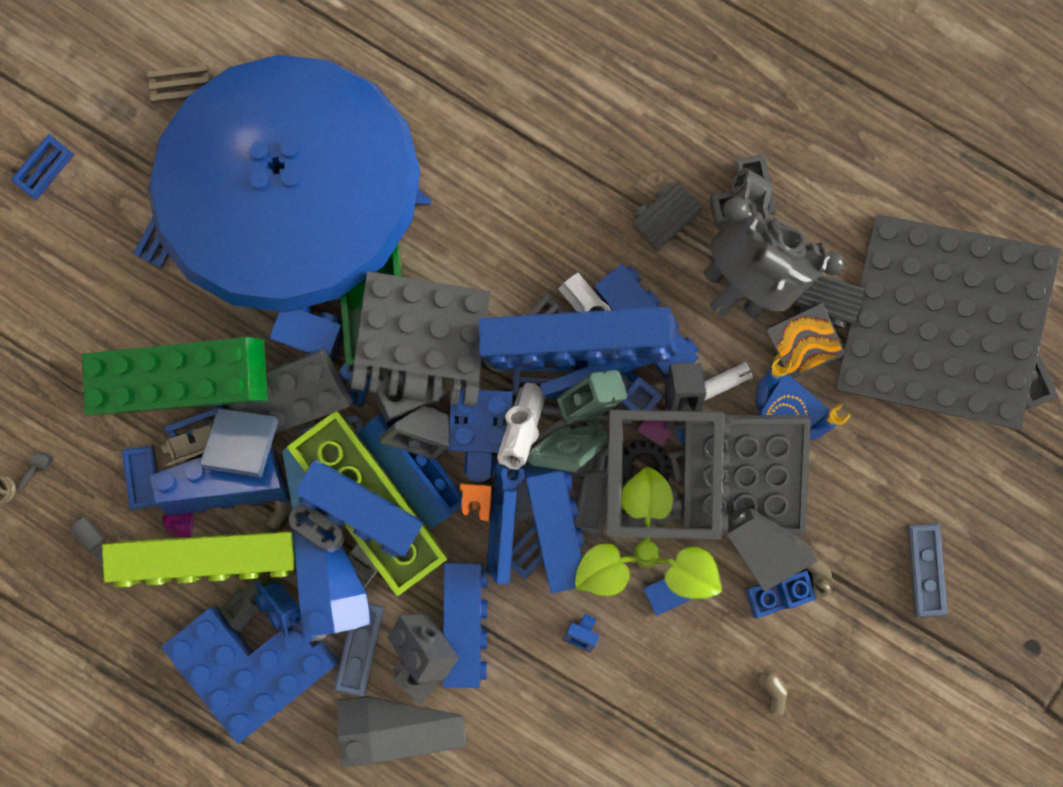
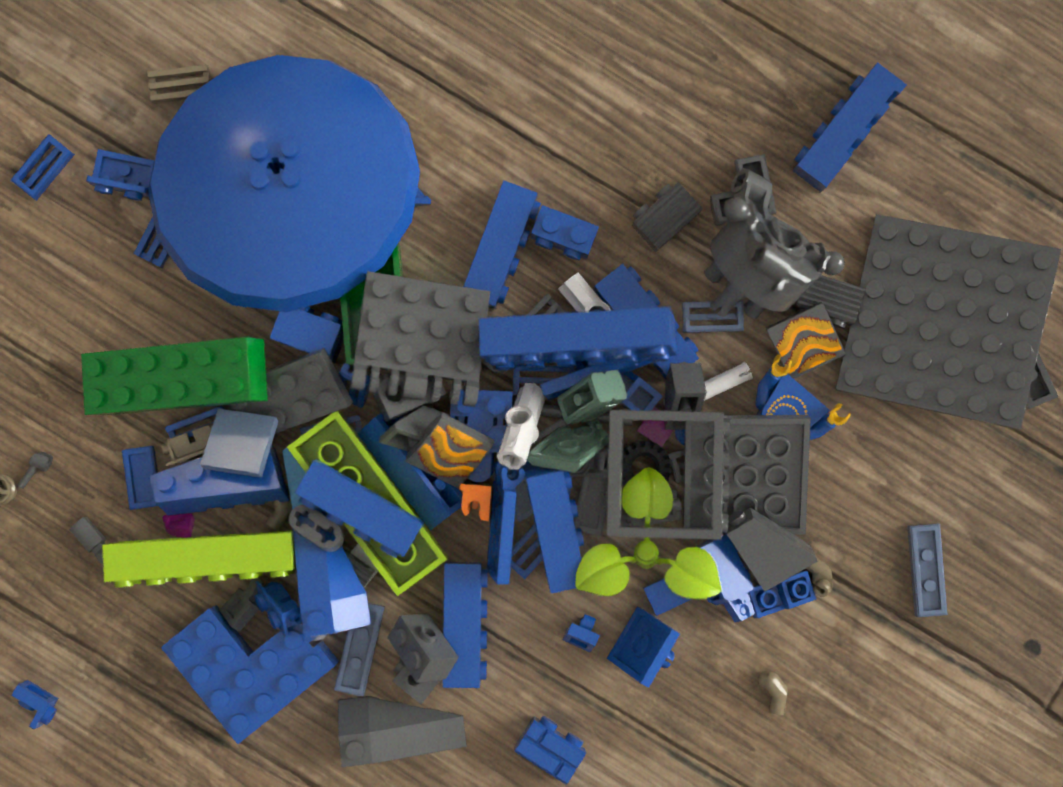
none -> blue bracket [11,680,59,730]
none -> blue bracket [86,149,154,201]
none -> slope [405,413,494,488]
none -> blue brick [463,180,541,309]
none -> blue brick [514,716,586,785]
none -> blue brick [531,205,599,261]
none -> blue tile [607,606,680,688]
none -> sand blue tile [682,301,744,333]
none -> hinge [696,534,755,622]
none -> blue wedge [793,62,907,192]

